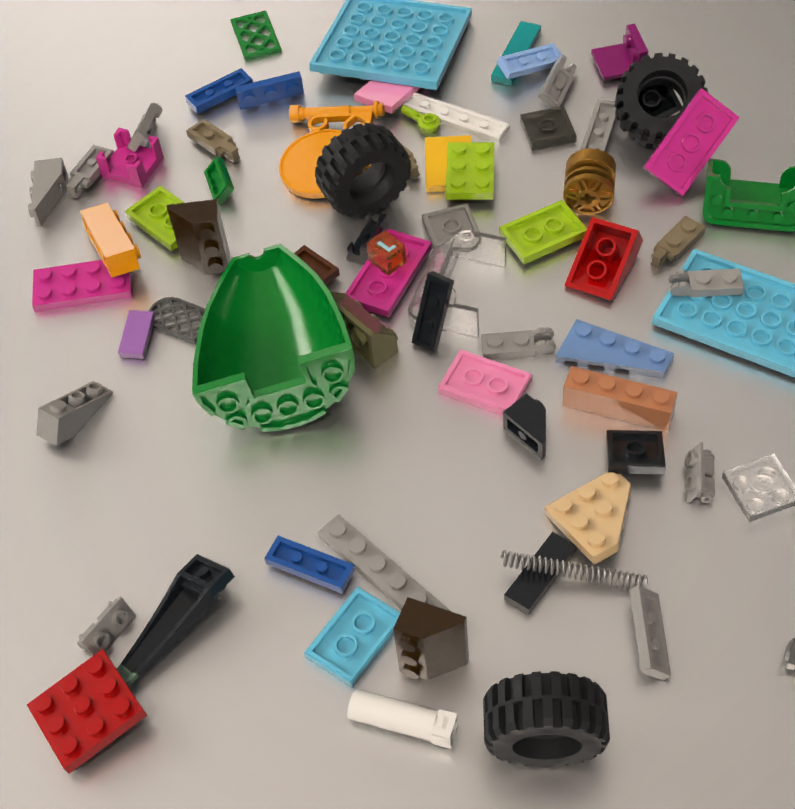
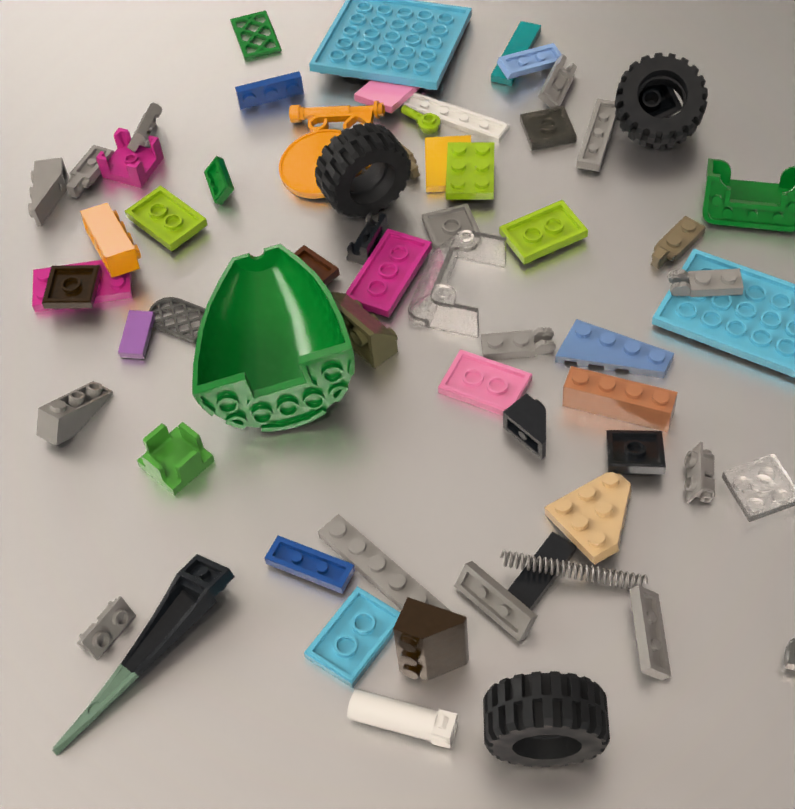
red plate [27,649,147,774] -> none
dark brown slope [167,199,230,274] -> none
blue plate [185,68,253,114] -> none
dark tan hinge [186,119,240,163] -> none
clear orange brick [366,230,407,275] -> none
black tile [411,271,454,352] -> none
pearl gold wheel [563,148,616,214] -> none
red slope [564,217,643,302] -> none
magenta bracket [591,24,649,81] -> none
dark pink plate [643,88,740,197] -> none
none -> dark brown tile [42,265,102,309]
none -> bright green panel [137,422,215,496]
none -> light grey plate [454,561,538,641]

